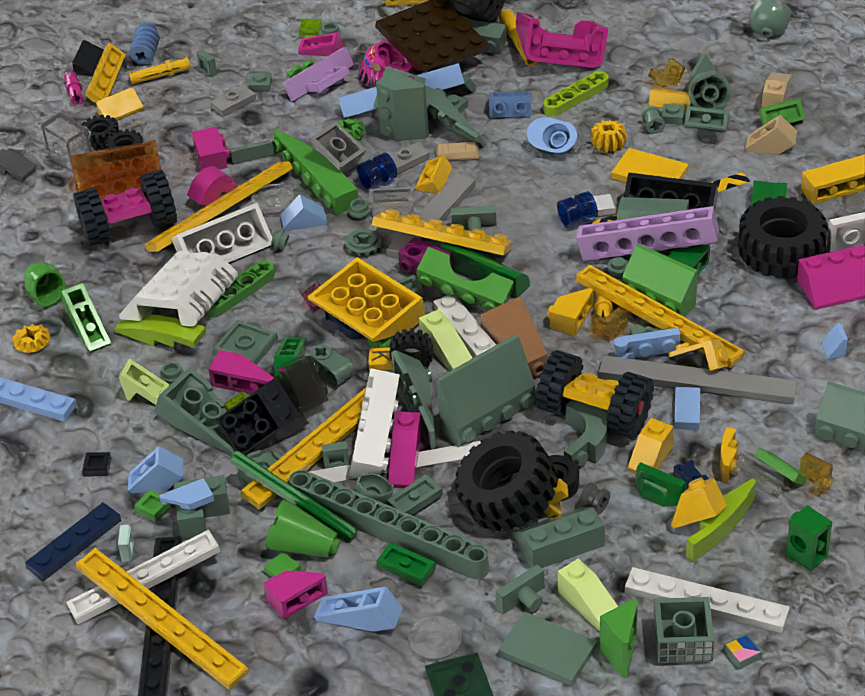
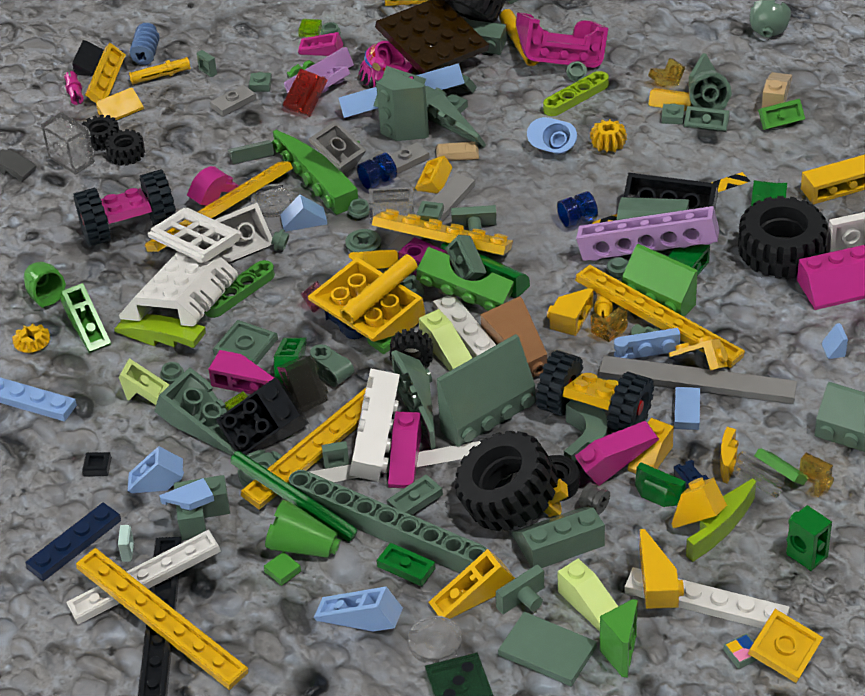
clear orange slope [70,140,161,199] -> none
bright green plate [134,490,171,522] -> none
dark pink brick [192,127,230,170] -> none
dark pink slope [264,570,328,619] -> none
bright green gear [338,117,365,140] -> none
sand green hair [355,473,394,504] -> none
yellow tile [369,348,393,371] -> none
medium blue bracket [489,91,532,118] -> none
white tile [589,194,615,217] -> none
yellow tile [611,148,689,183] -> none
sand green bush [641,106,665,134] -> none
sand green brick [653,597,714,663] -> none
tan slope [745,115,797,155] -> none
none -> white piece [147,208,242,262]
none -> clear red plate [283,69,328,117]
none -> yellow piece [340,254,418,324]
none -> yellow slope [348,249,398,269]
none -> sand green plate [417,201,444,221]
none -> yellow slope [428,549,515,622]
none -> sand green slope [445,235,486,281]
none -> sand green plate [566,61,587,82]
none -> dark pink slope [575,421,659,486]
none -> yellow slope [639,529,684,609]
none -> yellow tile [748,609,824,683]

